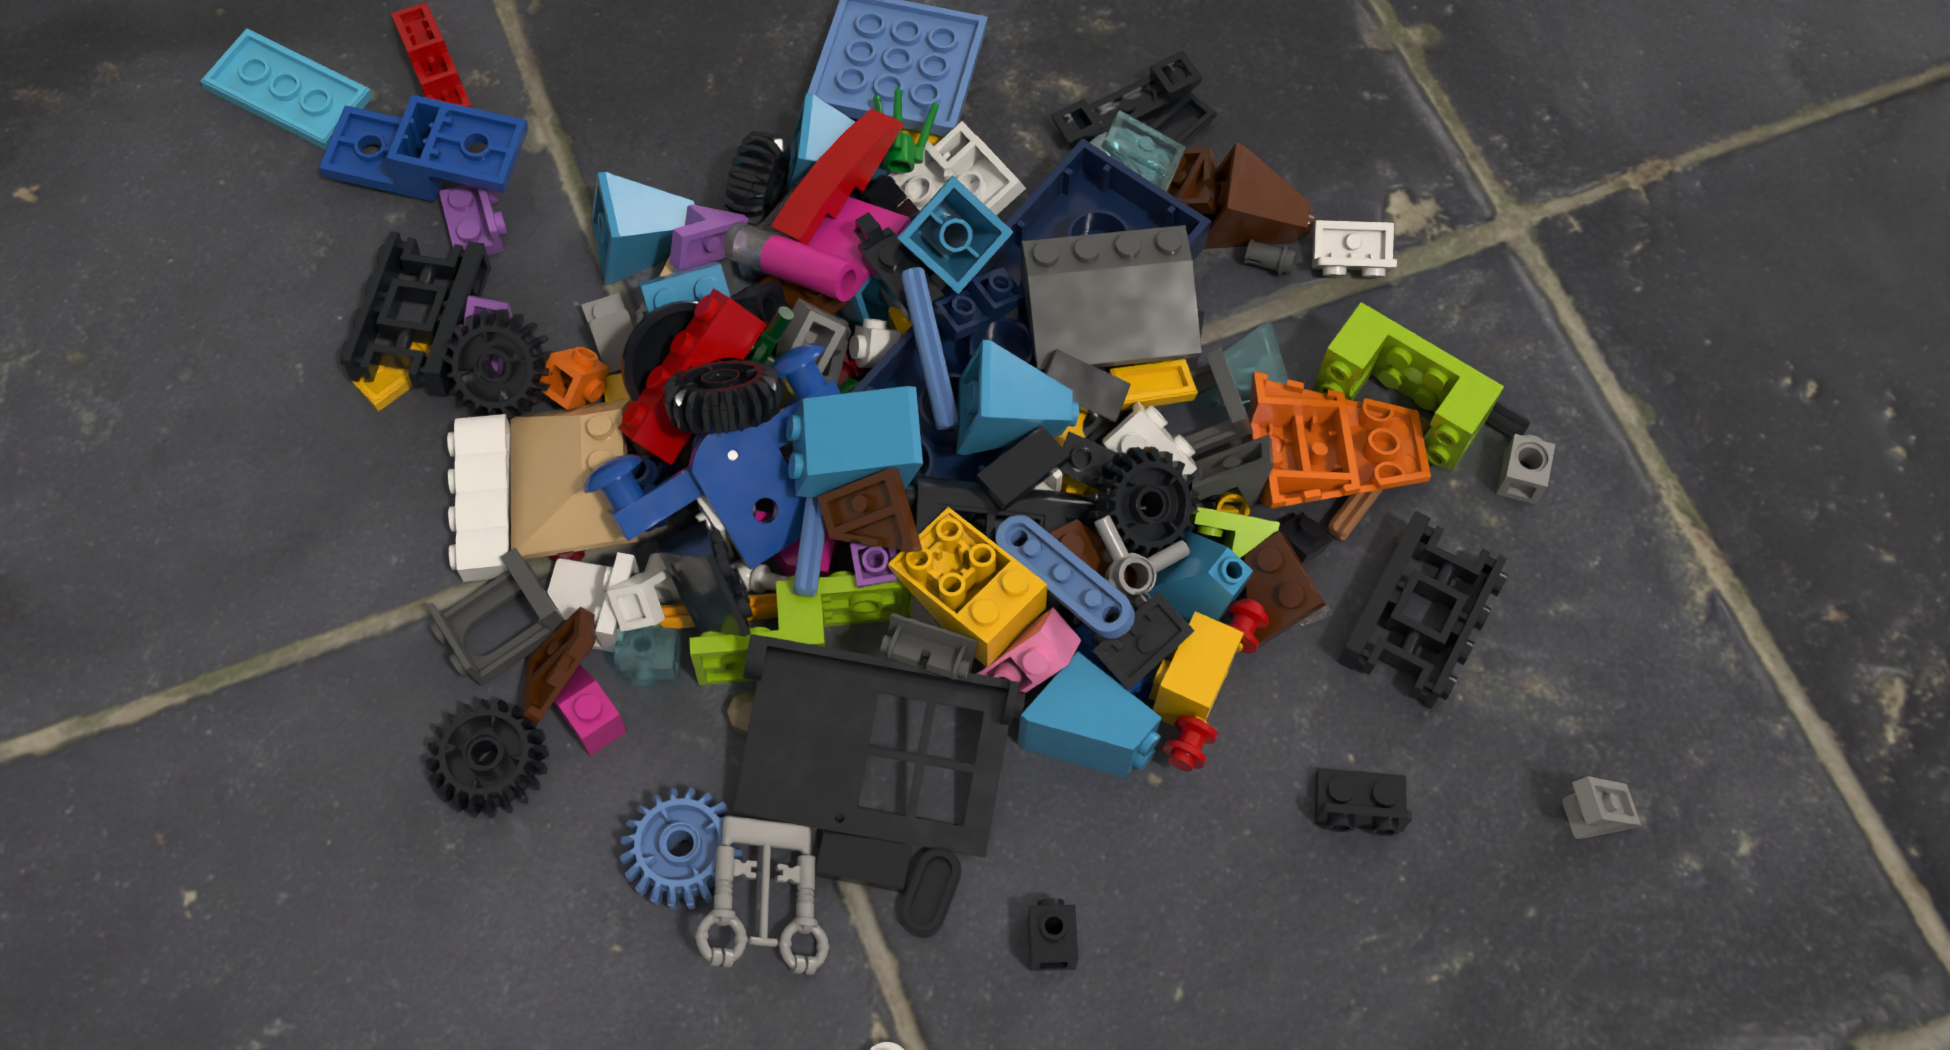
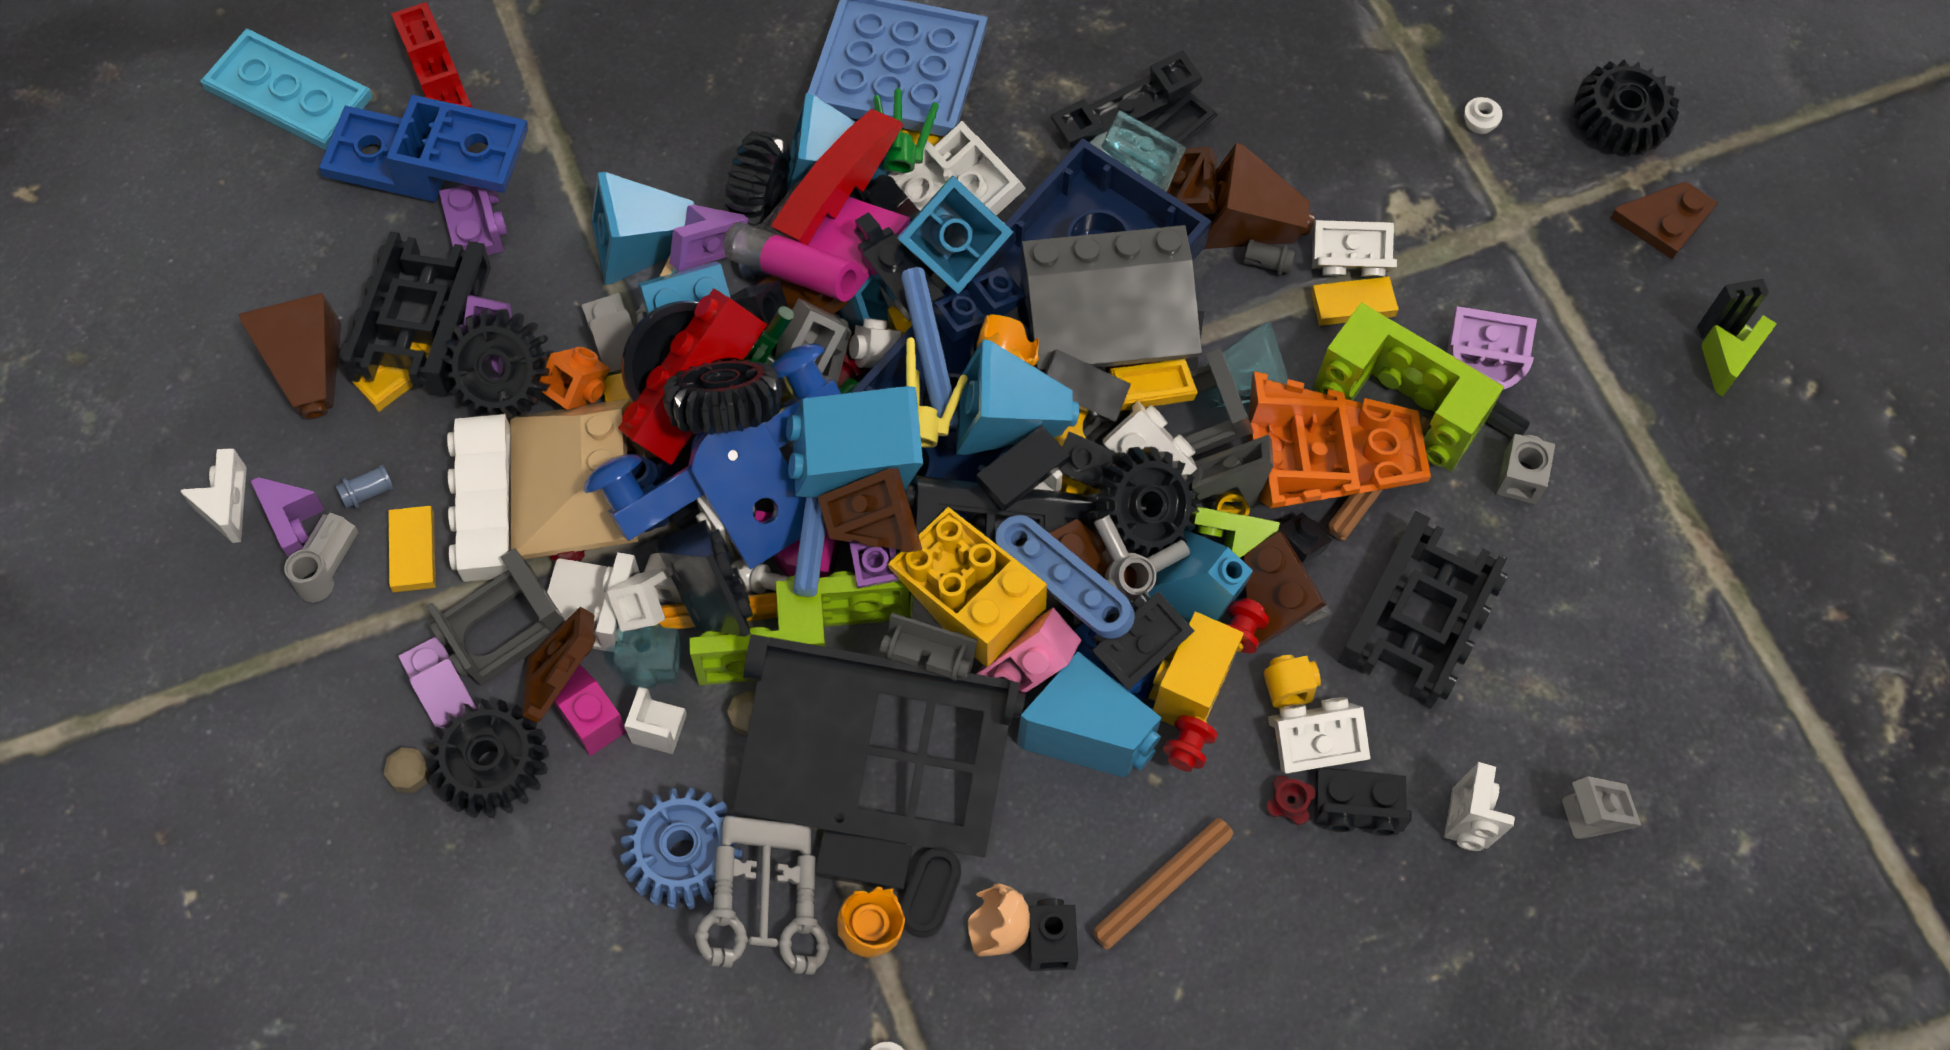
none -> white slope [181,448,247,543]
none -> reddish brown slope [239,293,341,419]
none -> medium lavender slope [251,477,325,557]
none -> light grey piece [284,513,359,603]
none -> sand blue pin [336,465,394,509]
none -> dark tan tile [383,747,430,793]
none -> yellow tile [389,506,436,593]
none -> lavender slope [398,636,478,728]
none -> white panel [625,687,687,754]
none -> light orange hair [837,887,905,958]
none -> light yellow plant [906,337,968,448]
none -> light nougat hair [968,884,1030,957]
none -> light orange hair [977,314,1039,367]
none -> medium nougat axle [1092,818,1234,950]
none -> yellow plate [1263,655,1321,708]
none -> dark red plate [1266,776,1316,825]
none -> white bracket [1268,697,1370,774]
none -> yellow tile [1311,276,1399,326]
none -> white bracket [1444,762,1515,851]
none -> lavender slope [1447,306,1537,390]
none -> white plate [1464,97,1502,134]
none -> black gear [1573,60,1680,157]
none -> reddish brown wing [1610,181,1718,260]
none -> black tile [1697,279,1769,340]
none -> lime slope [1702,315,1777,397]

